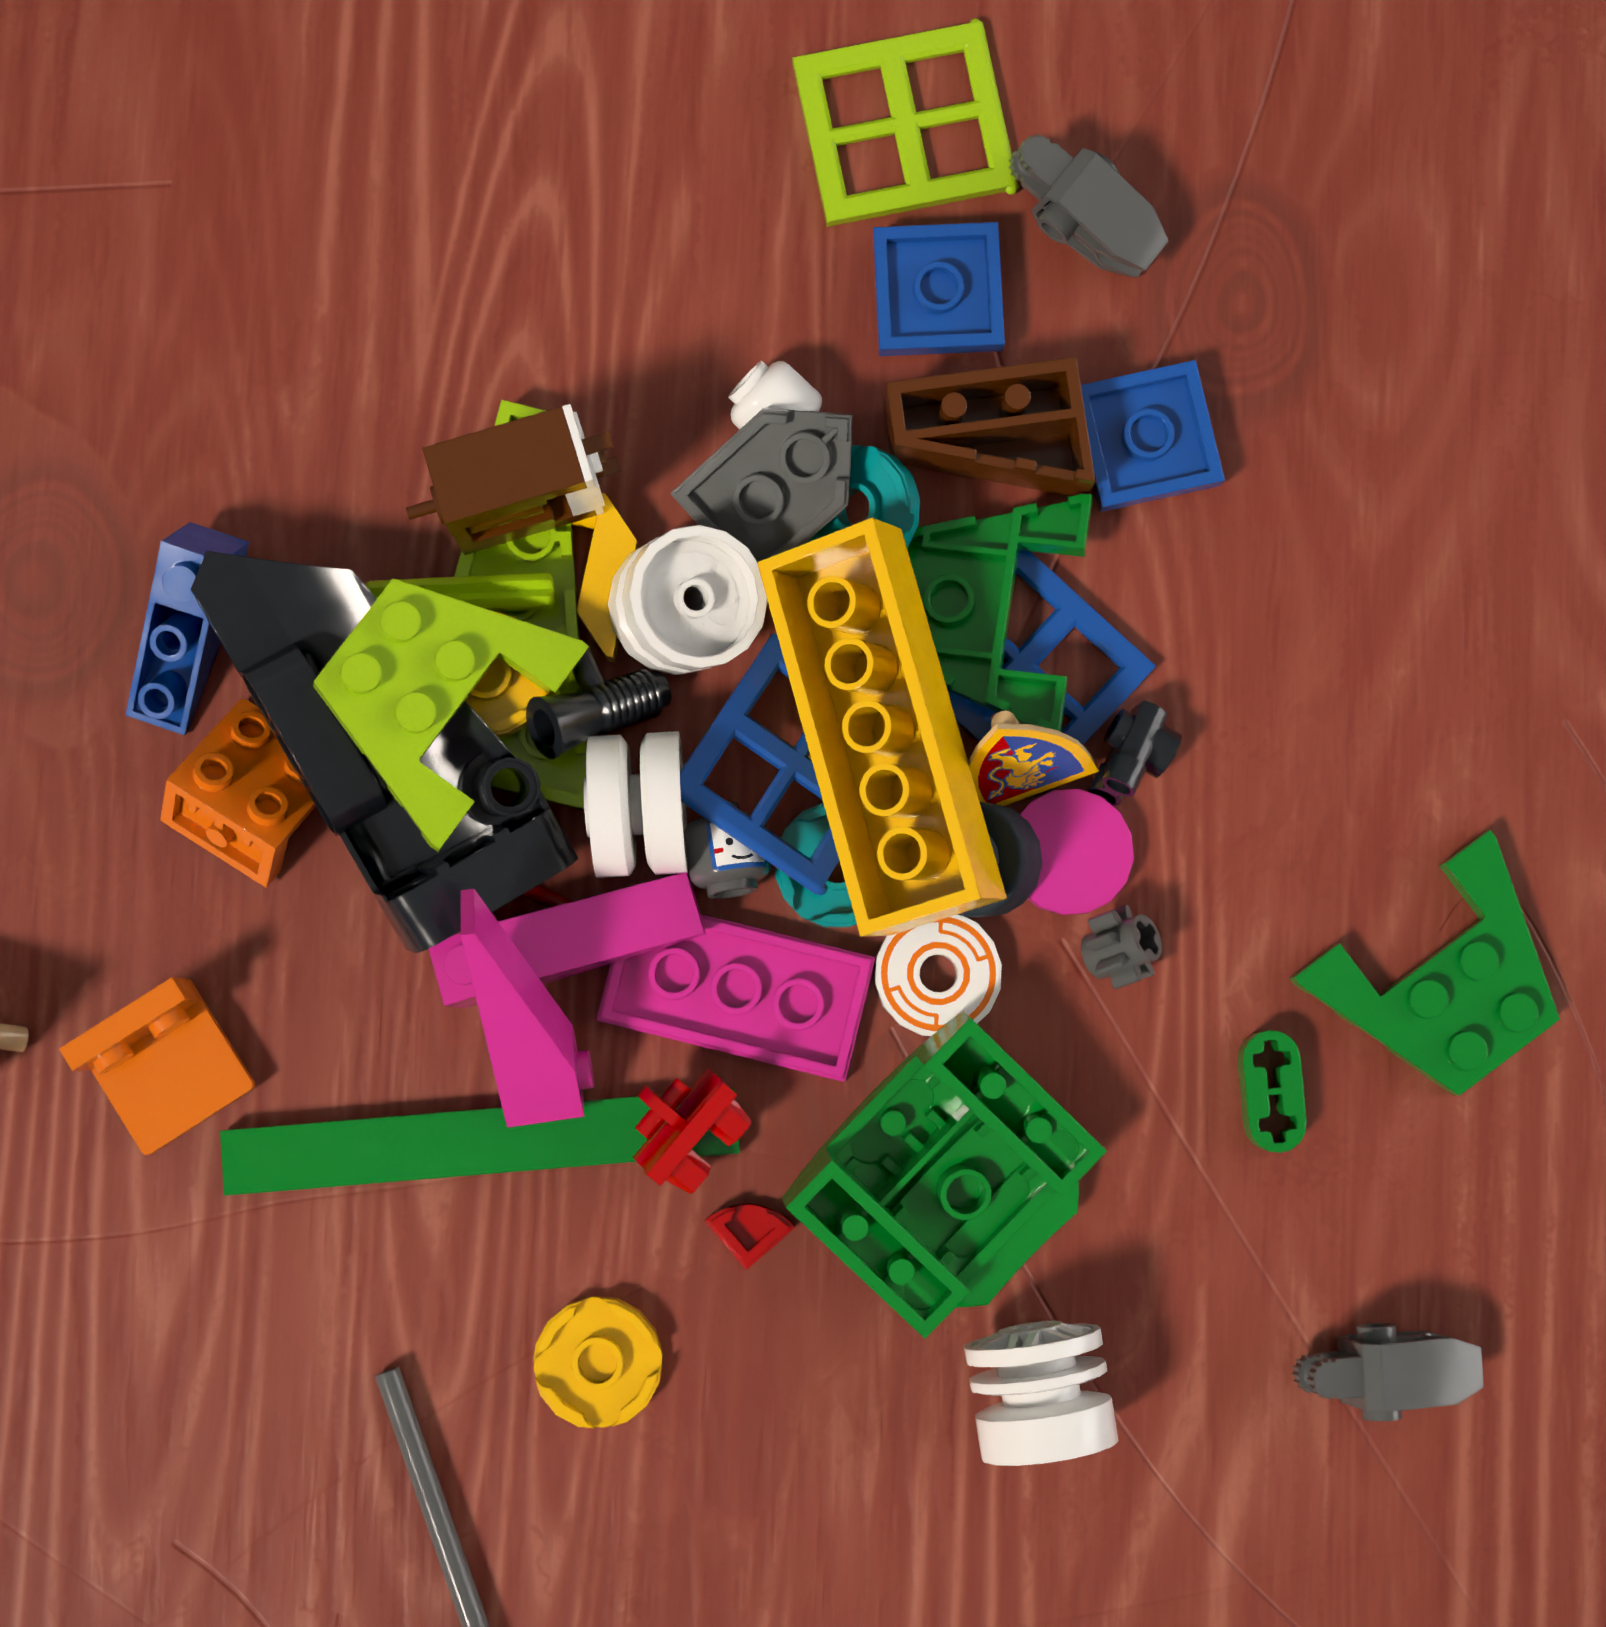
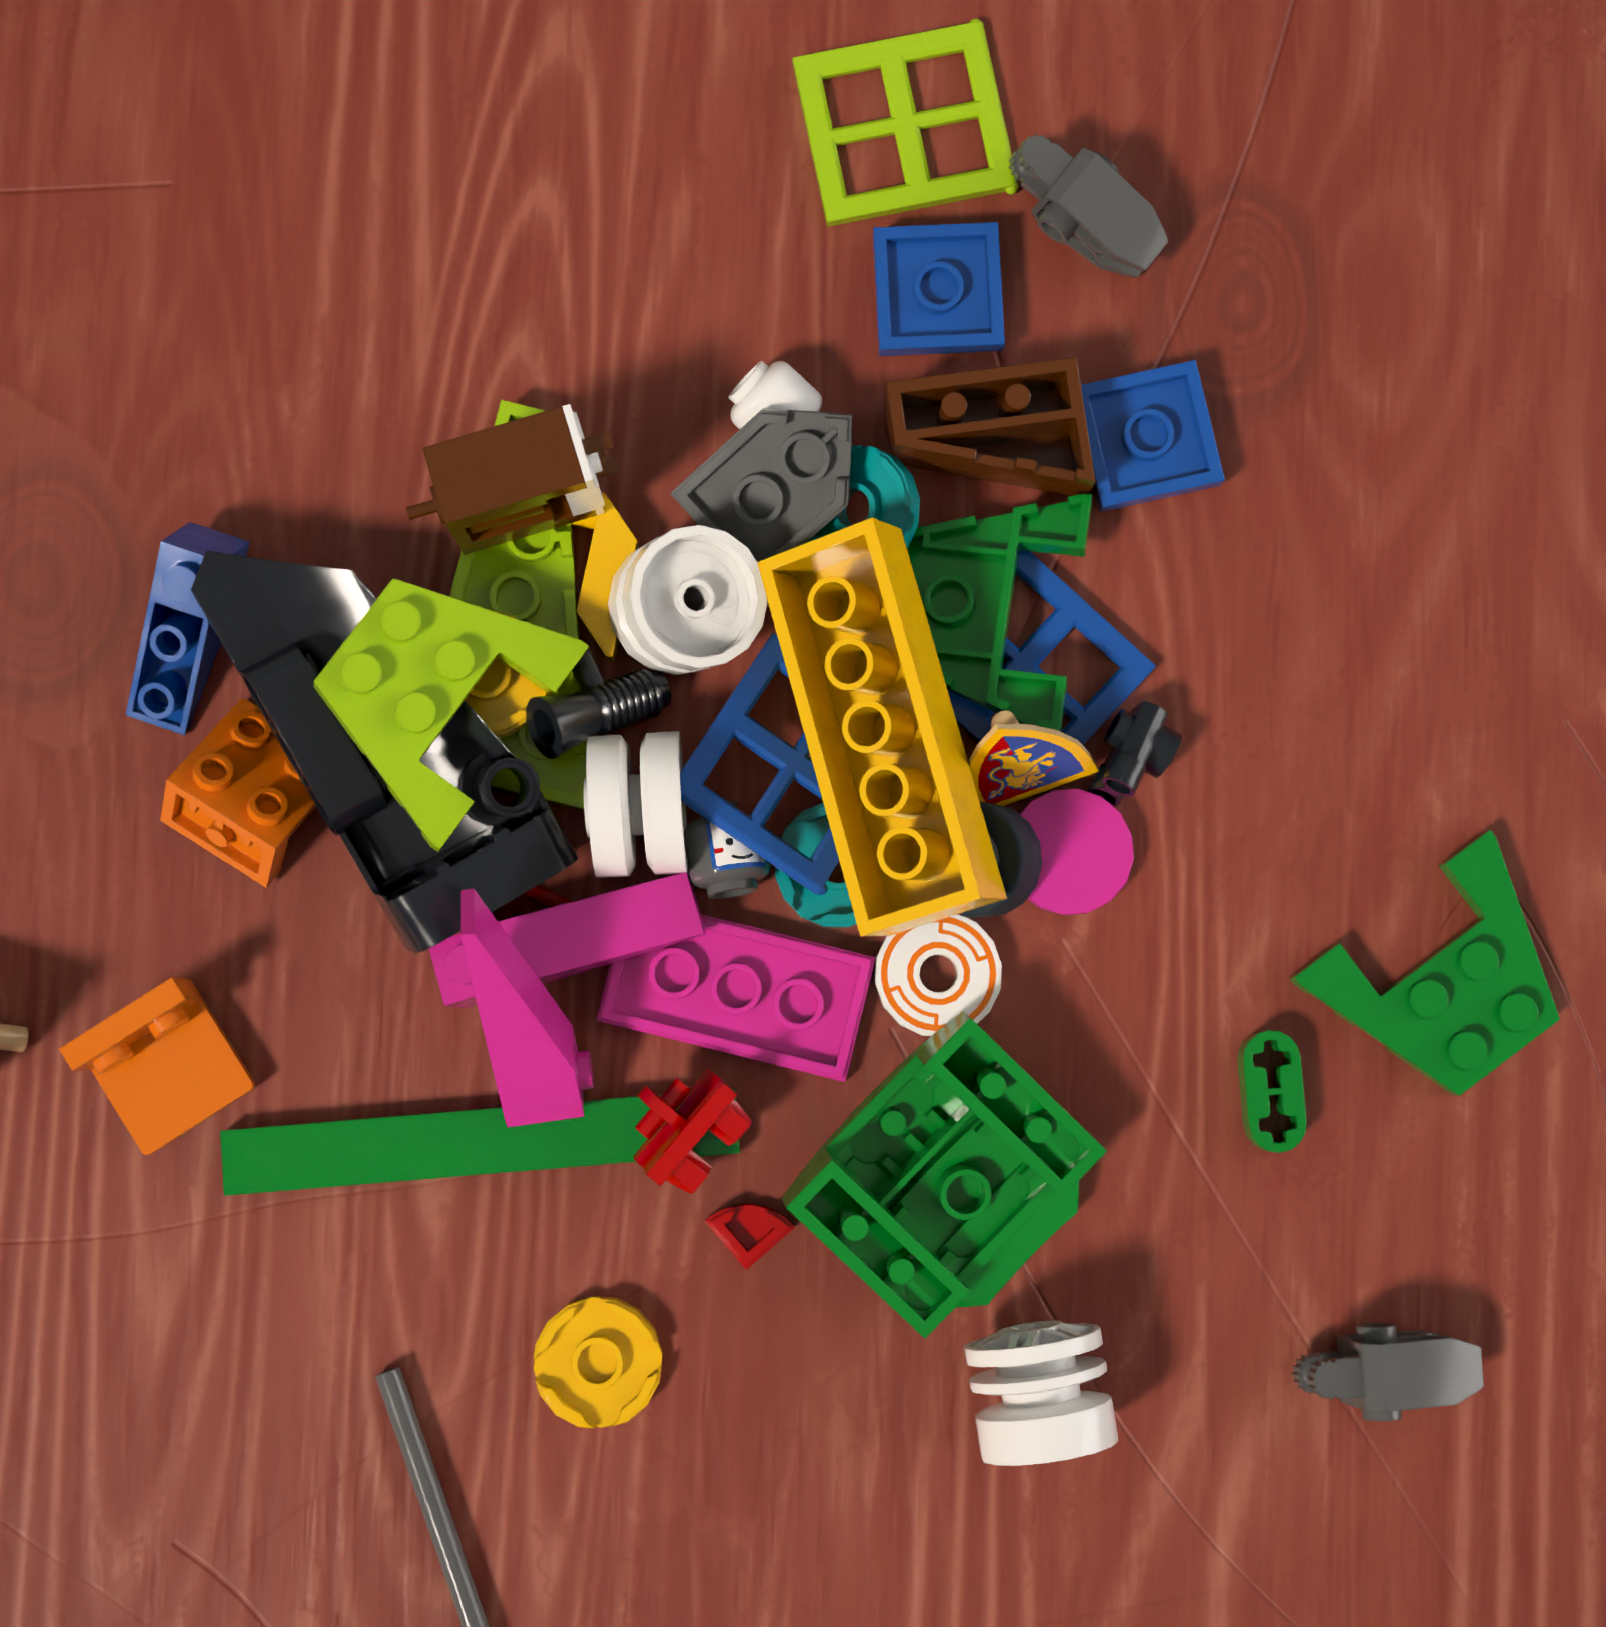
lime axle [365,572,555,612] -> none
dark grey gear [1081,905,1162,989] -> none

